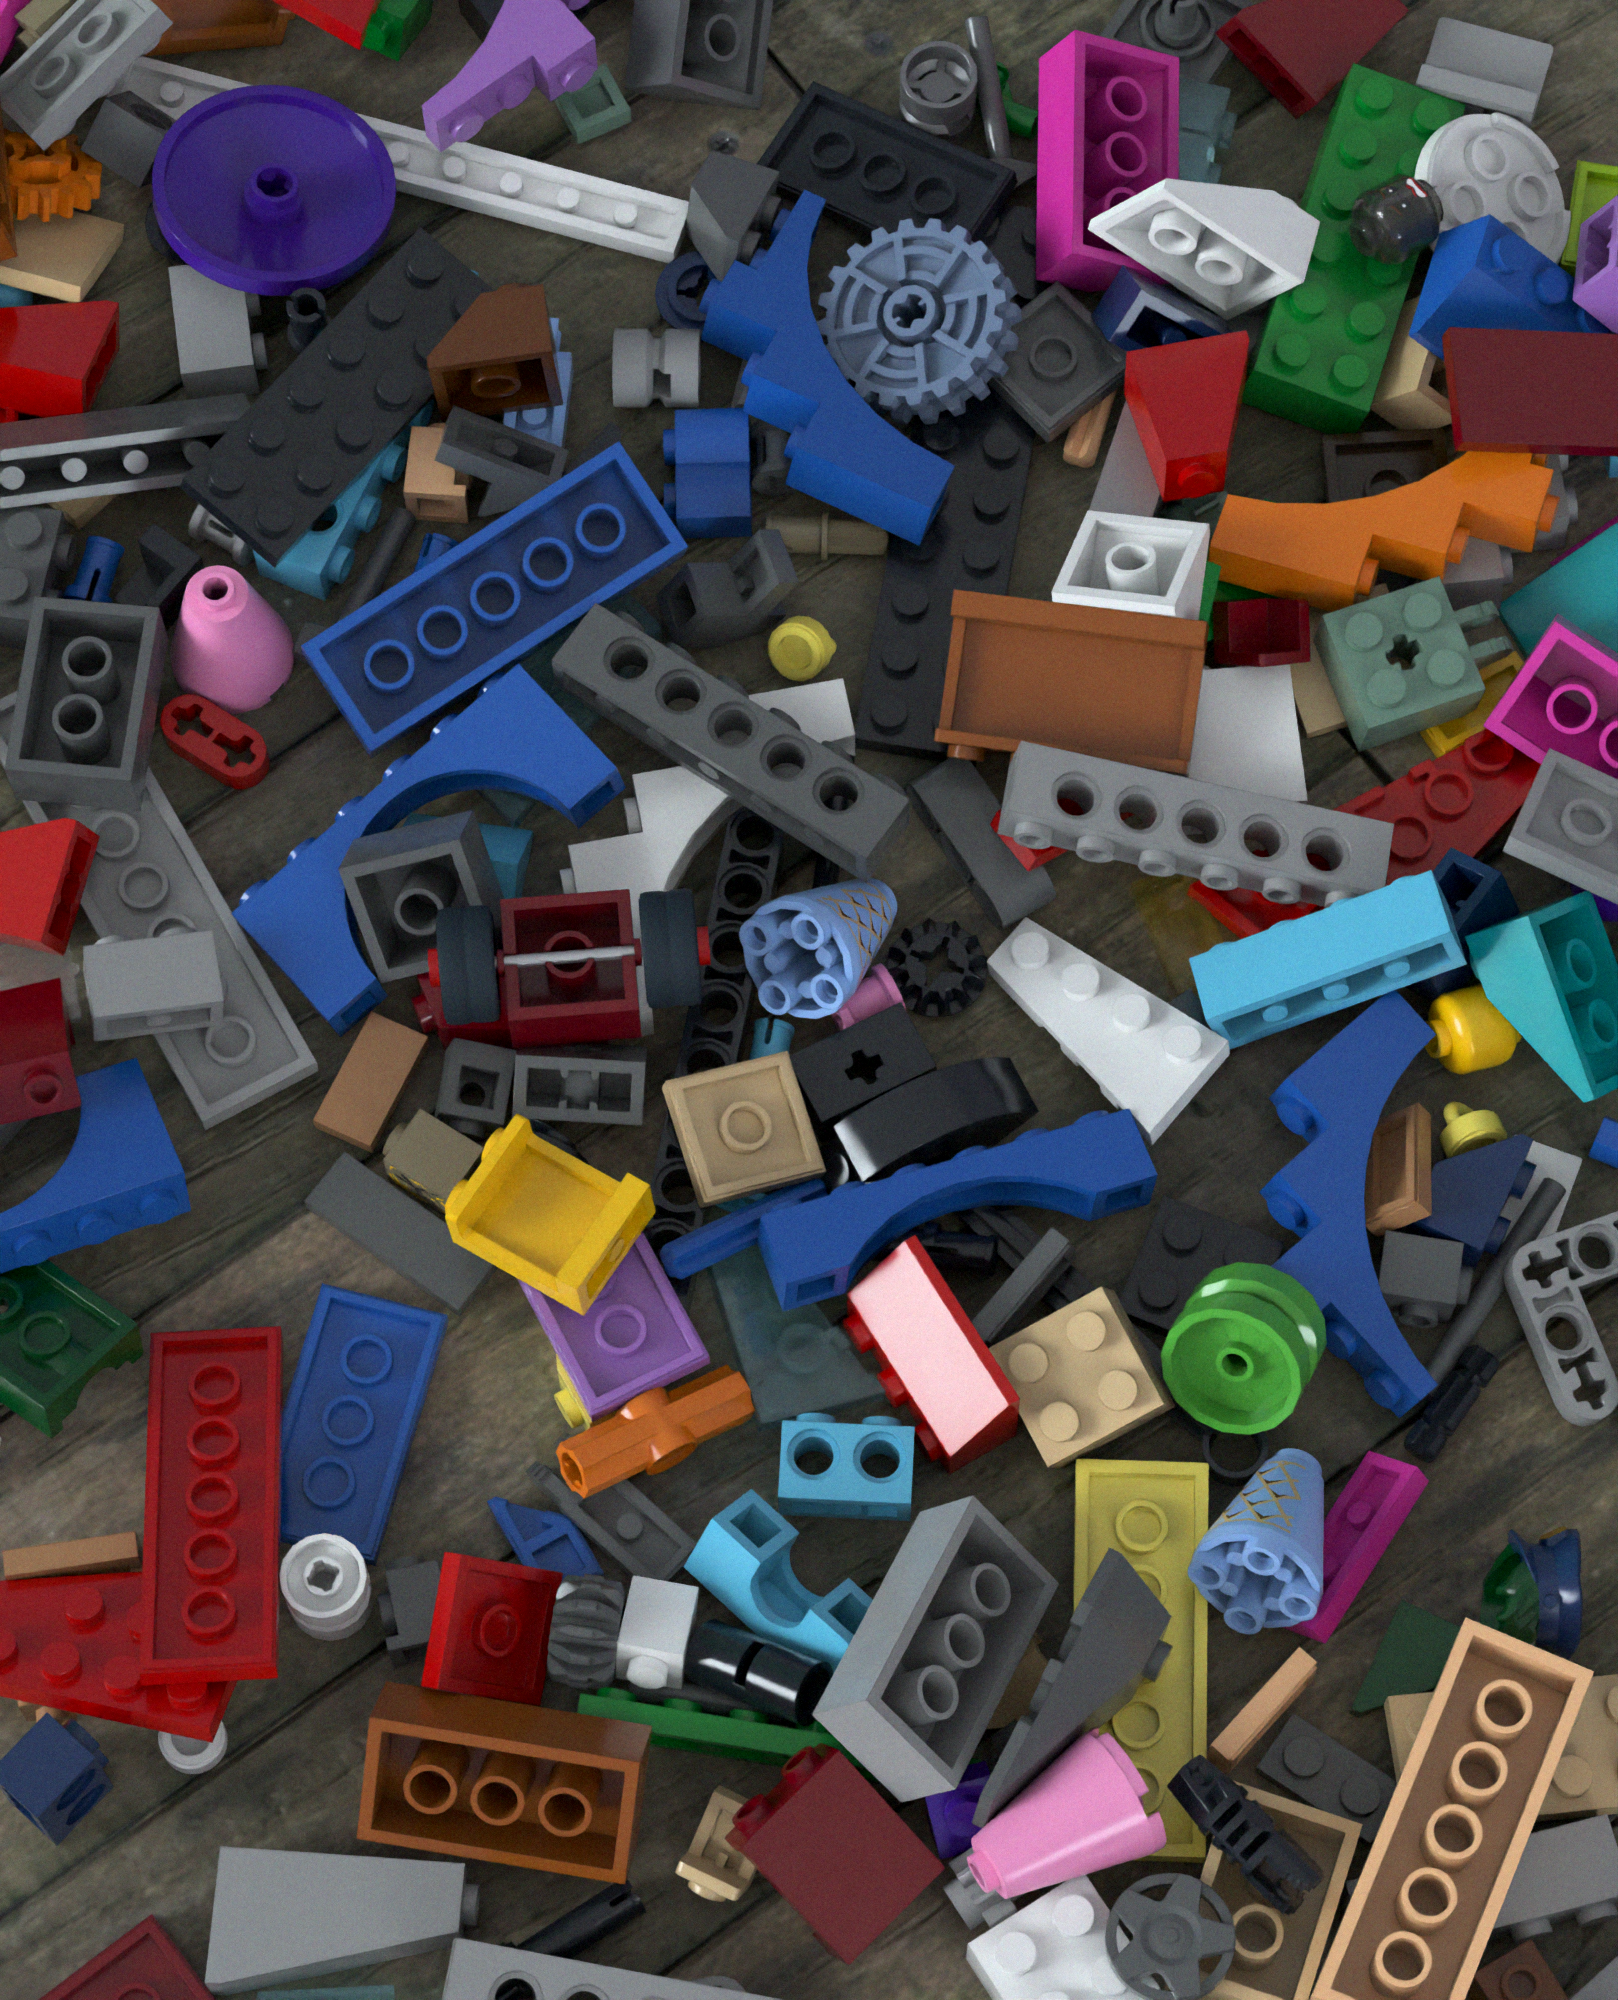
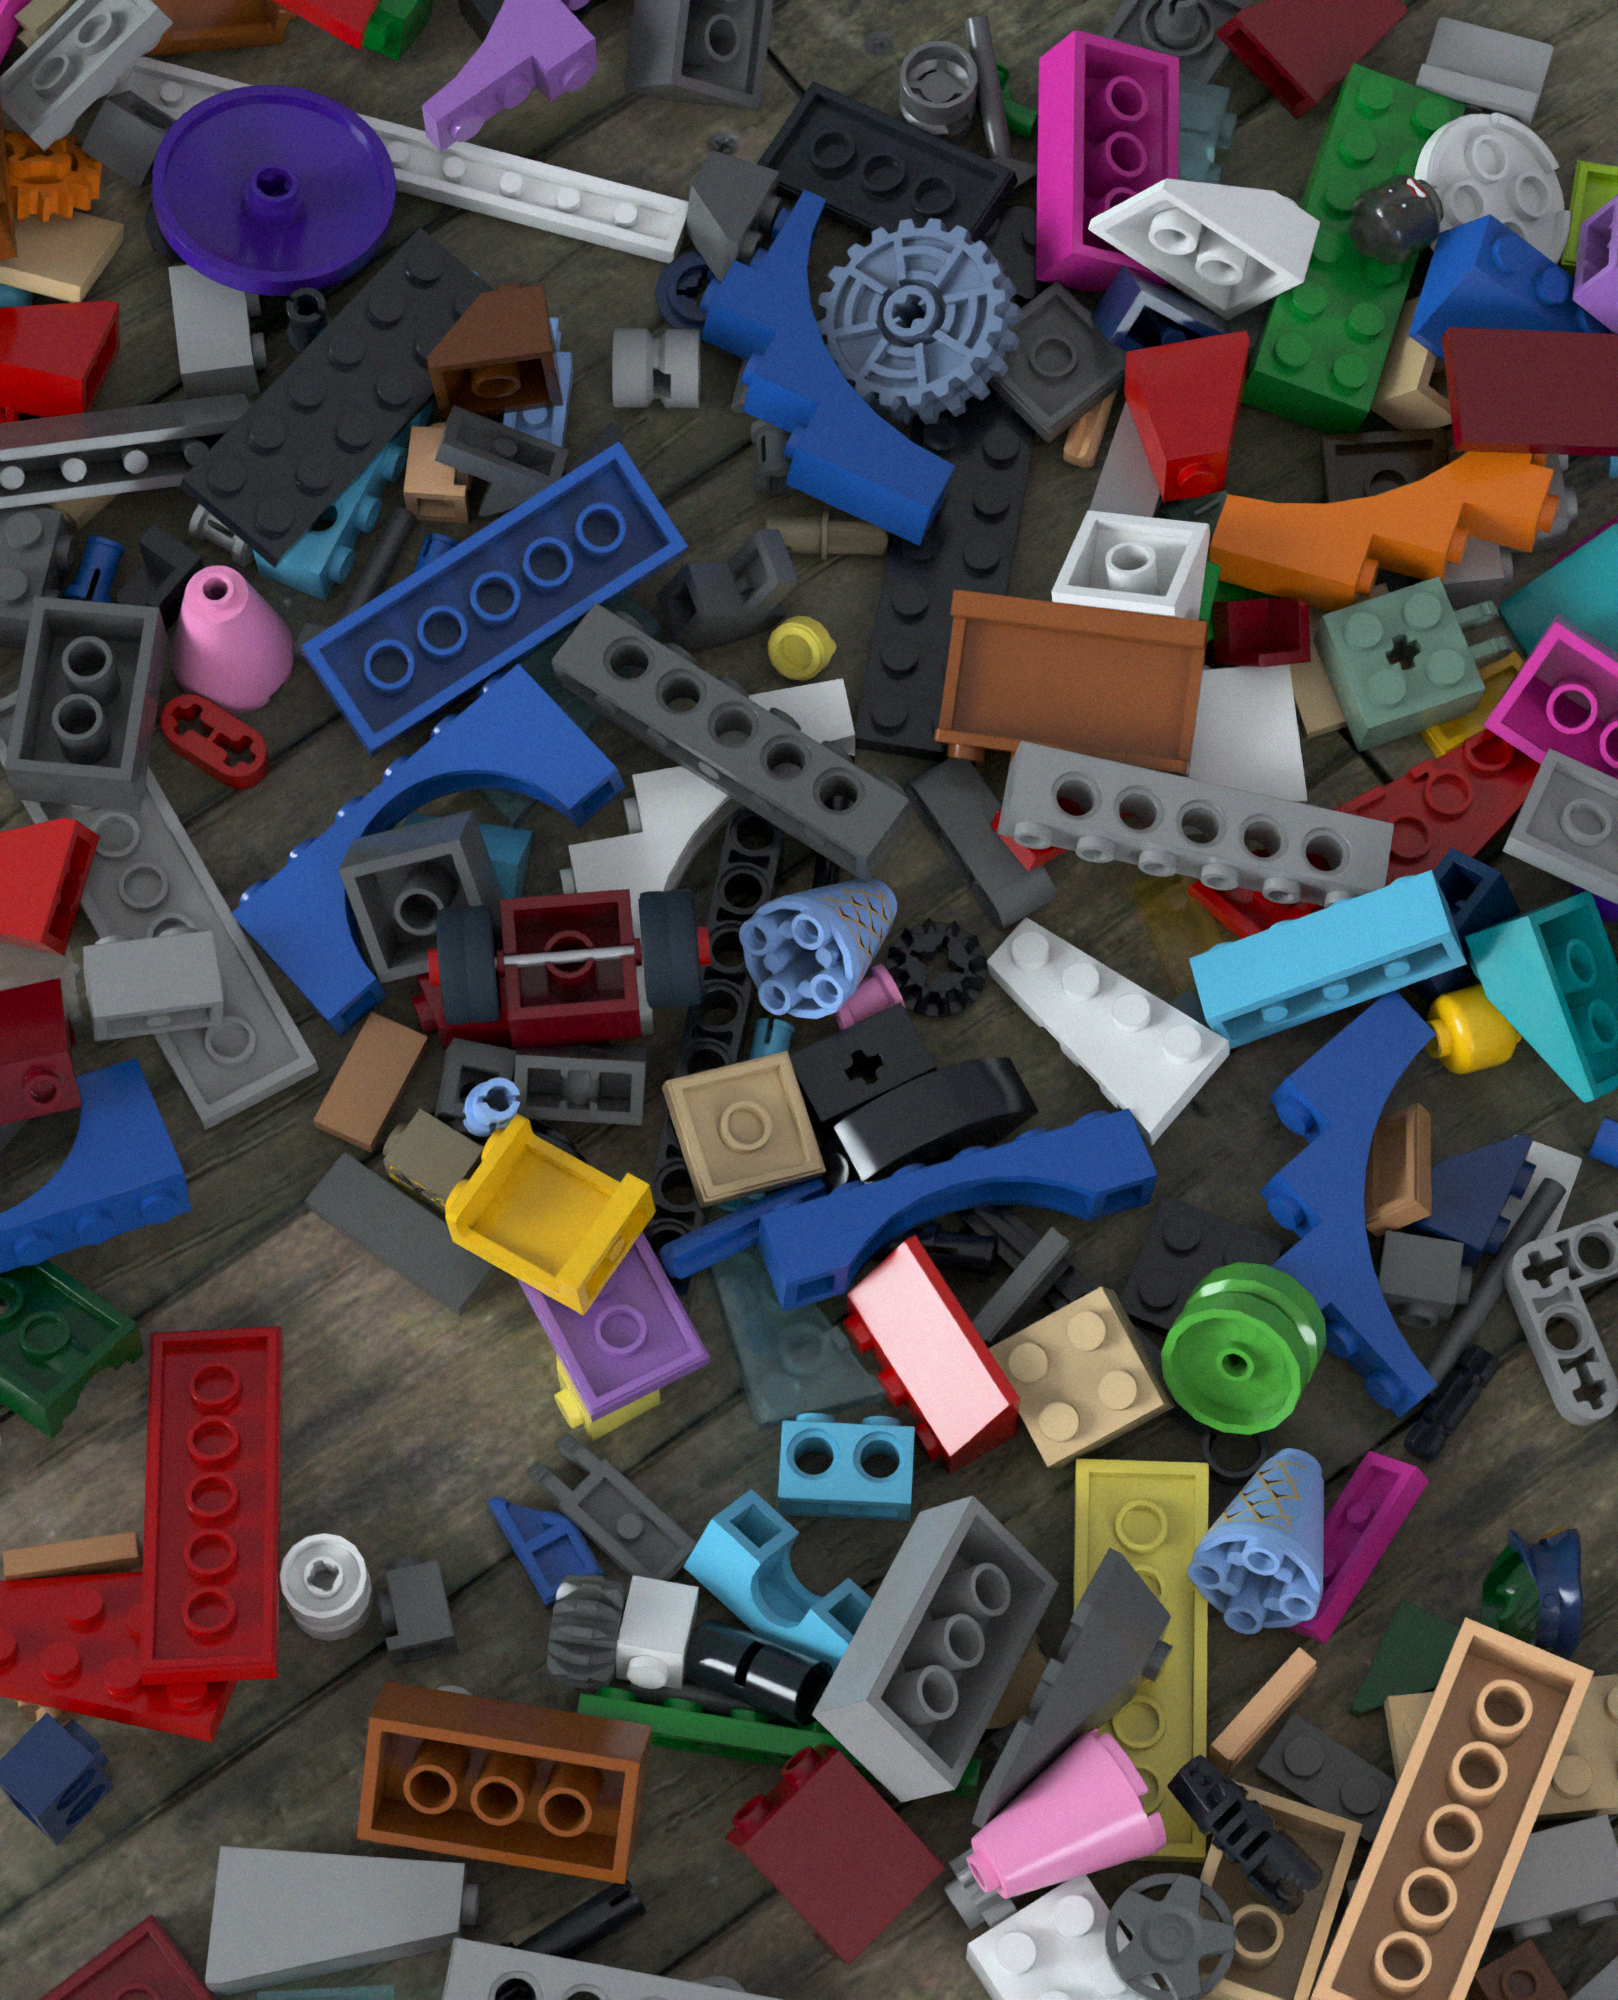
white tile [158,1721,228,1774] -> none
blue tile [280,1283,449,1566] -> none
red plate [421,1552,563,1706] -> none
sand green plate [554,63,632,144] -> none
orange piece [556,1364,755,1499] -> none
blue brick [663,408,752,539] -> none
tan bracket [675,1785,757,1902] -> none
dark purple bracket [924,1761,990,1860] -> none
light yellow tile [1439,1101,1507,1159] -> none
none -> light blue pin [462,1077,520,1137]

